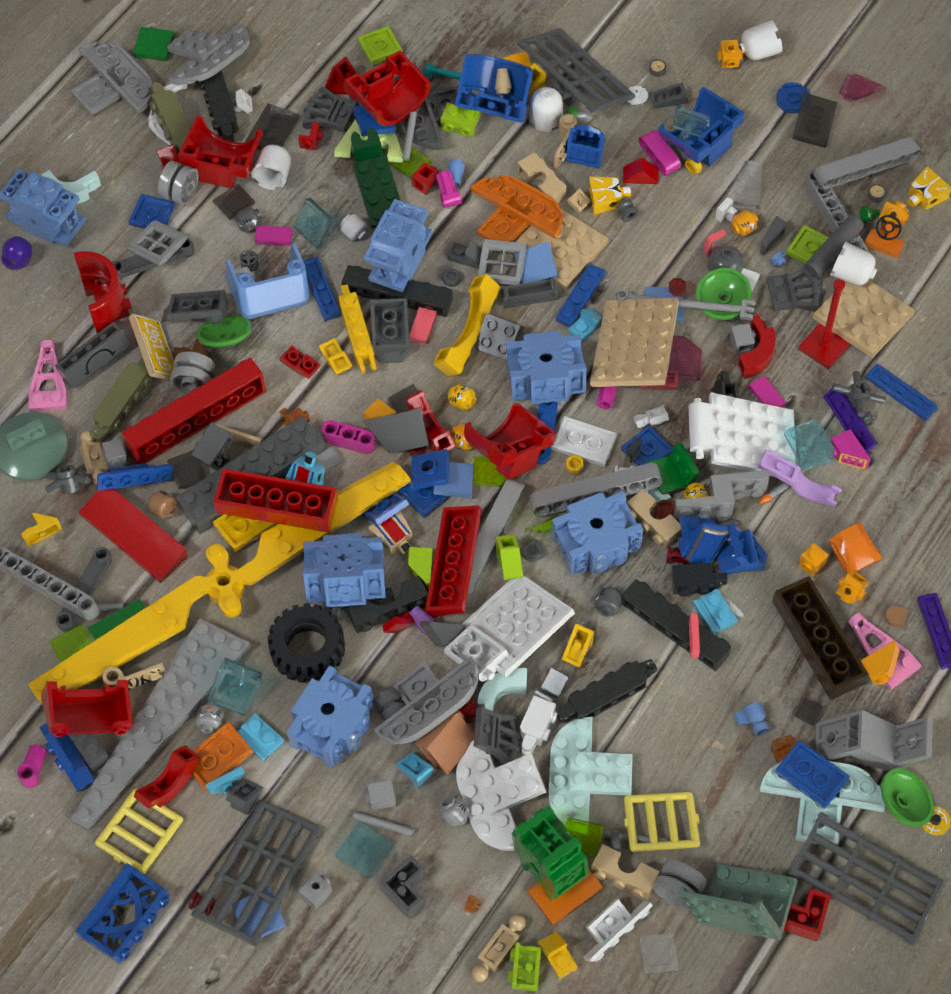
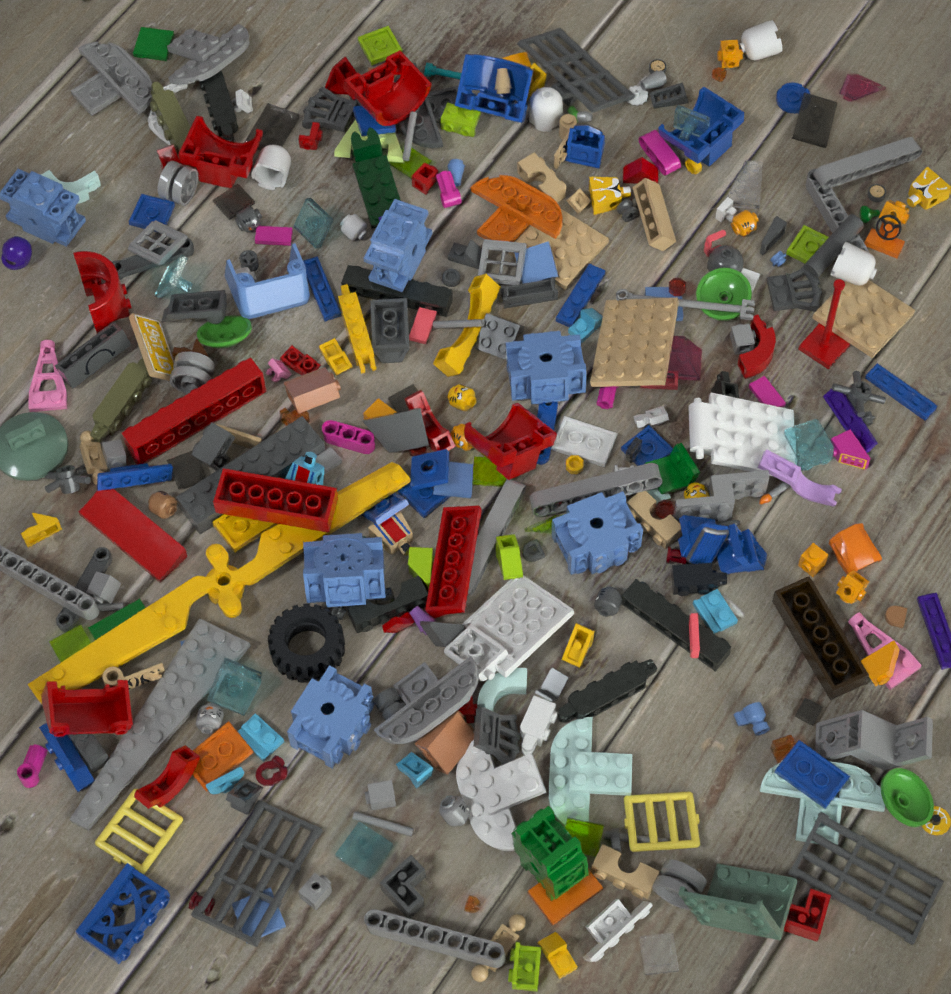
none -> light grey brick [86,571,121,604]
none -> clear light blue tile [154,255,193,299]
none -> dark red piece [255,755,288,786]
none -> bright pink tile [266,358,292,382]
none -> nougat brick [284,367,341,414]
none -> light grey beam [364,909,506,968]
none -> light grey bar [433,319,485,328]
none -> tan brick [633,178,676,251]
none -> light grey cone [640,70,667,91]
none -> clear orange hinge [712,67,727,82]

